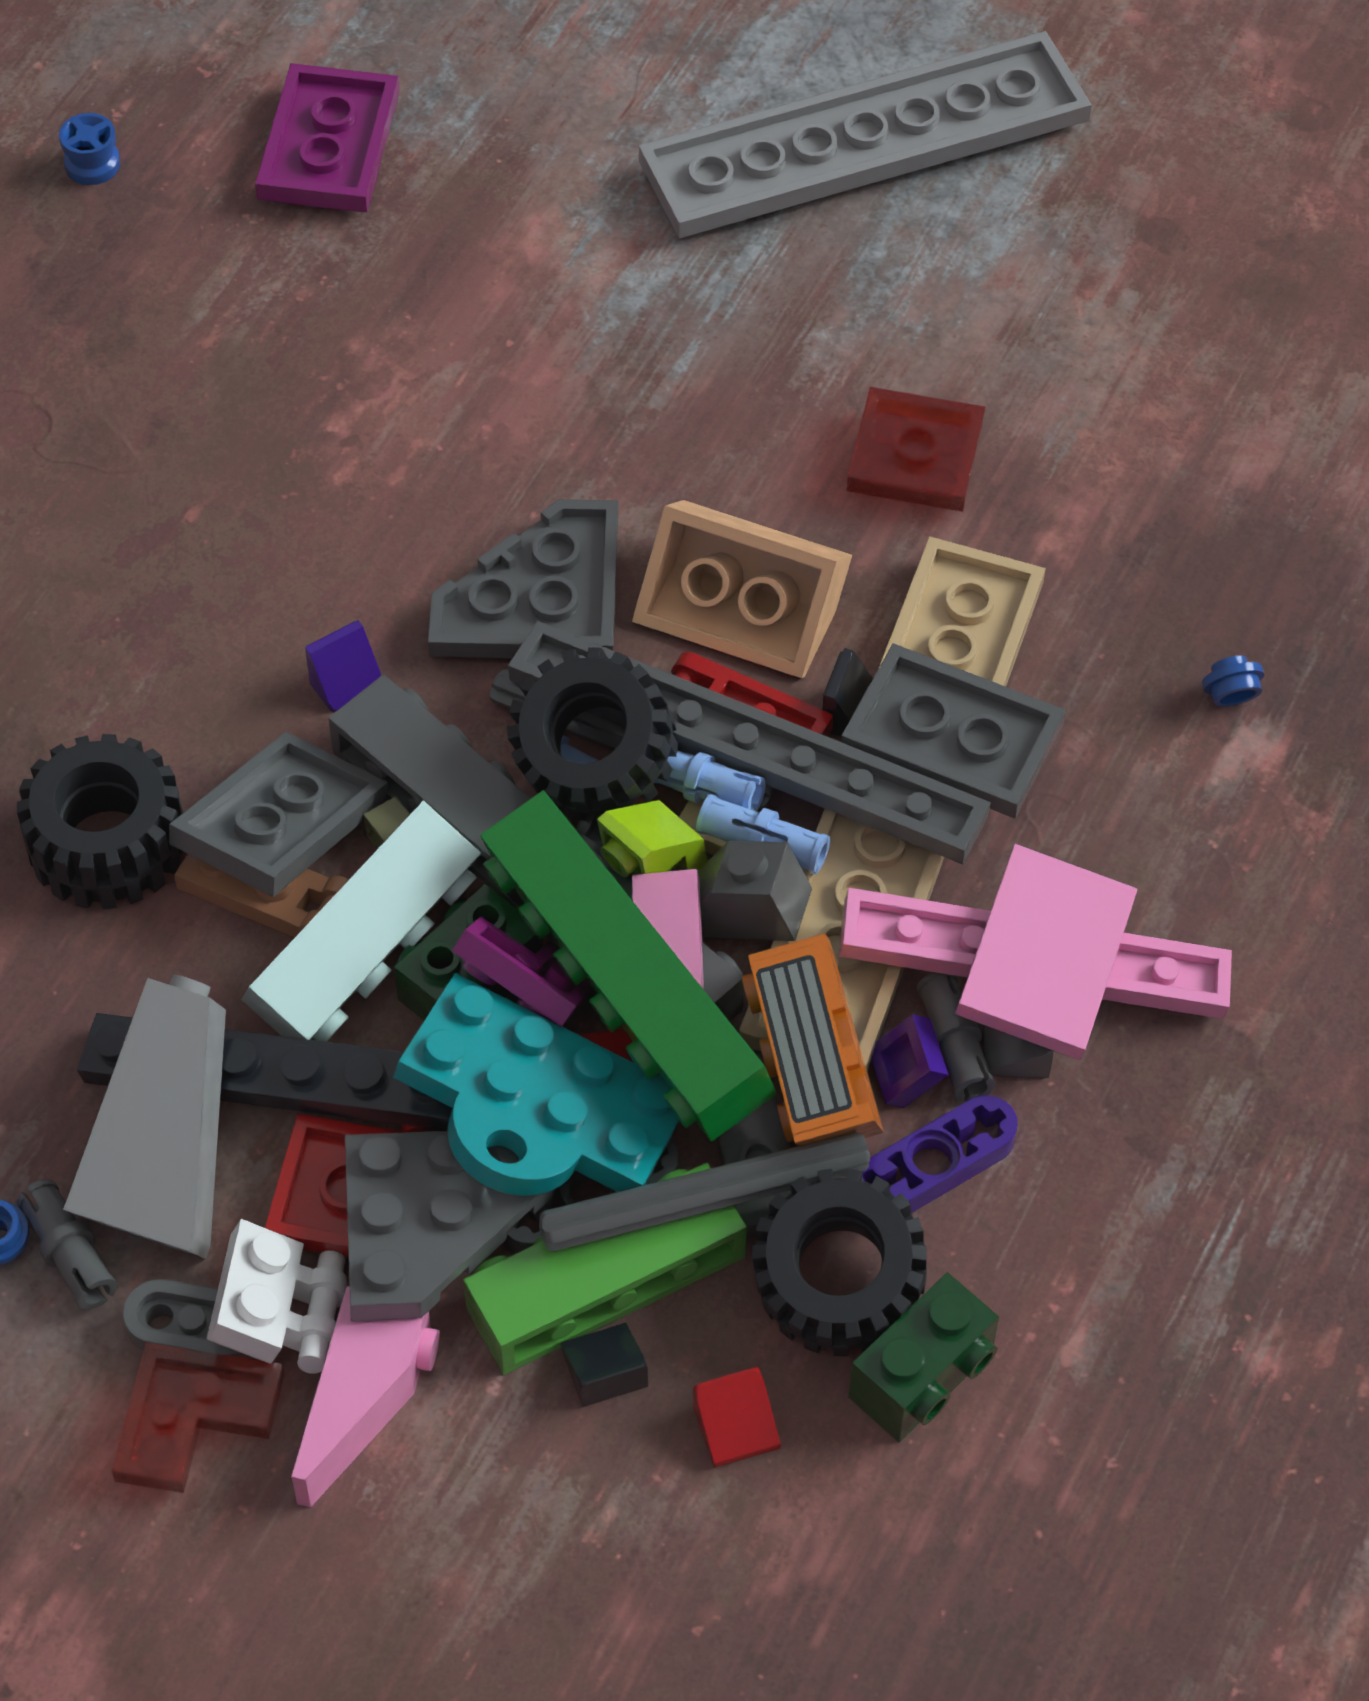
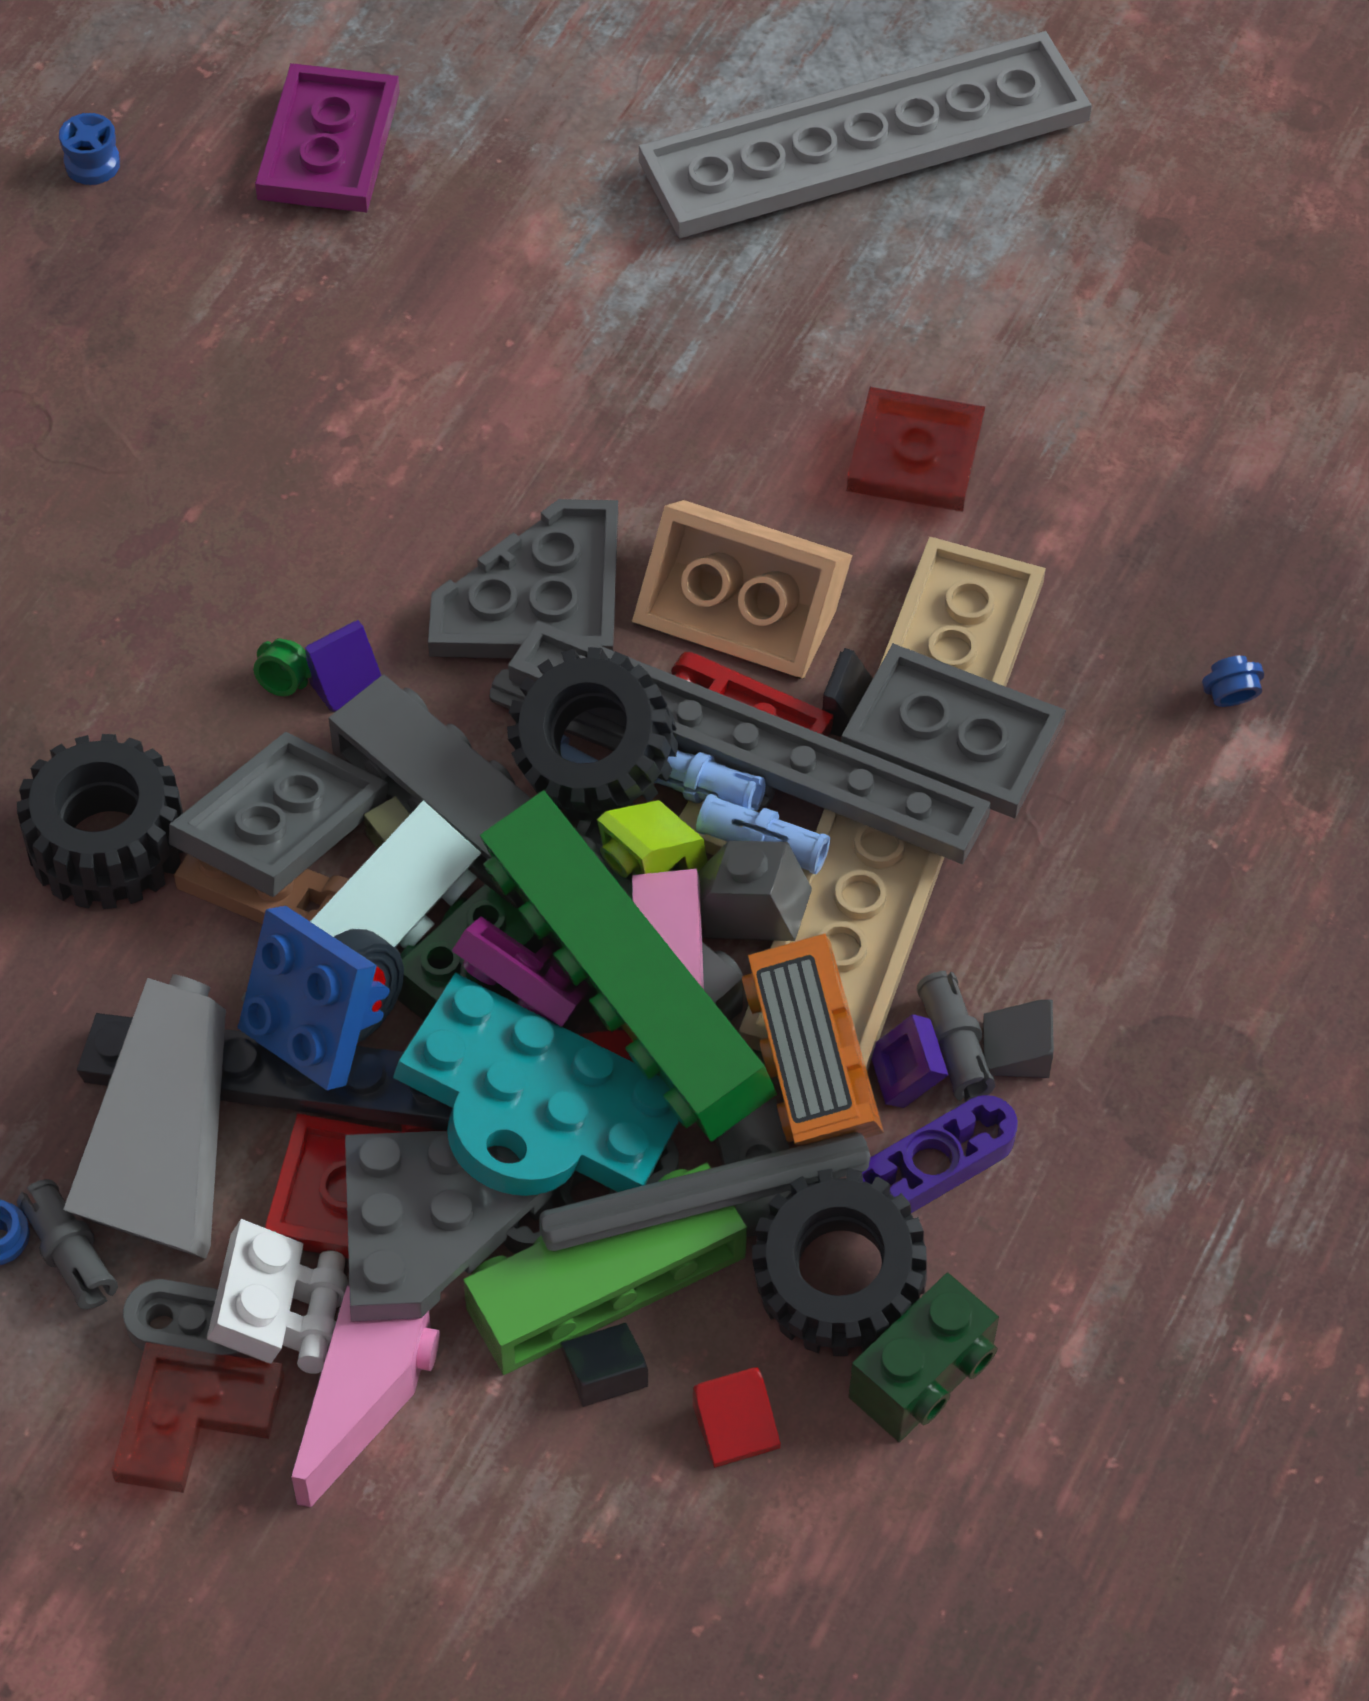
bright pink plate [839,888,1232,1019] -> none
bright pink tile [955,844,1138,1060] -> none
none -> blue plate [238,906,404,1090]
none -> green plate [253,638,311,696]

